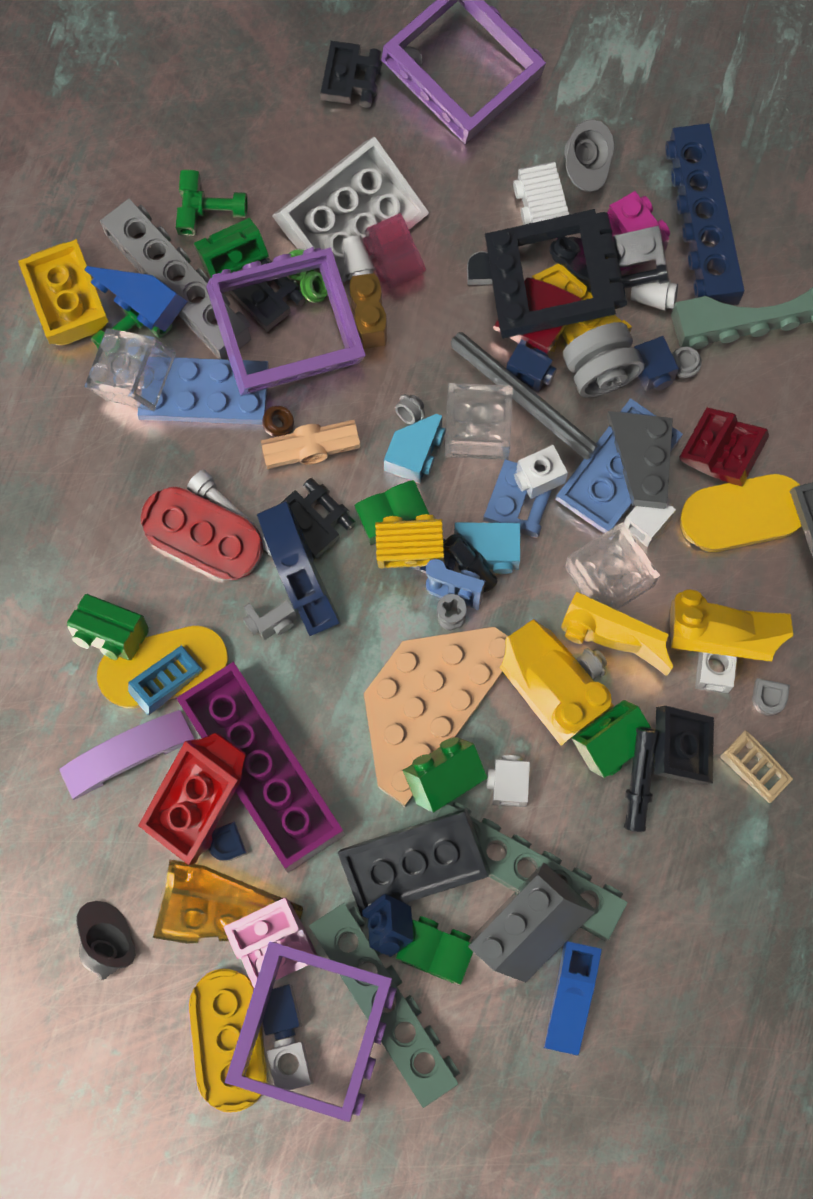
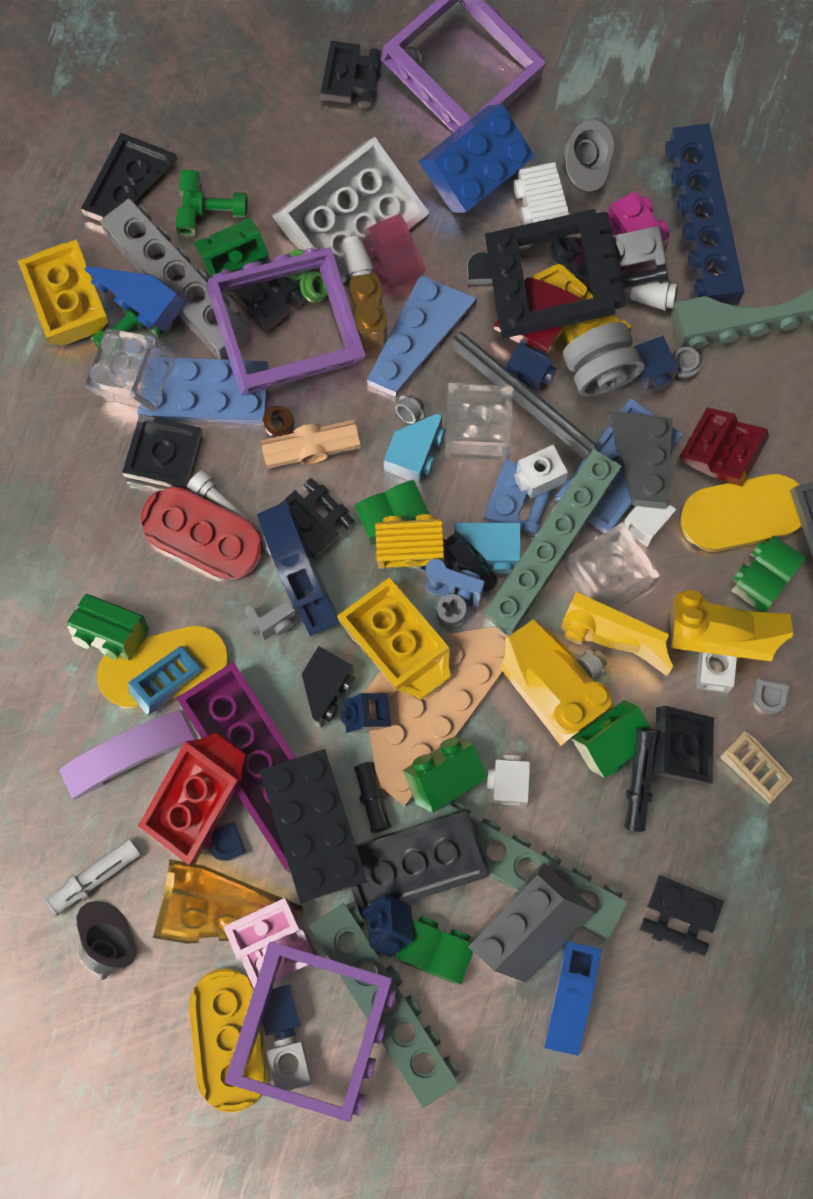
none -> white pin [43,838,141,917]
none -> black wing [81,133,177,221]
none -> black plate [122,414,203,489]
none -> black plate [259,749,368,904]
none -> black slope [302,646,356,728]
none -> yellow slope [337,577,451,700]
none -> dark blue brick [340,693,391,733]
none -> black pin [354,762,392,833]
none -> medium blue wing [367,275,477,397]
none -> blue brick [418,104,535,212]
none -> sand green brick [484,449,622,634]
none -> black plate [639,875,724,956]
none -> green brick [732,535,806,612]

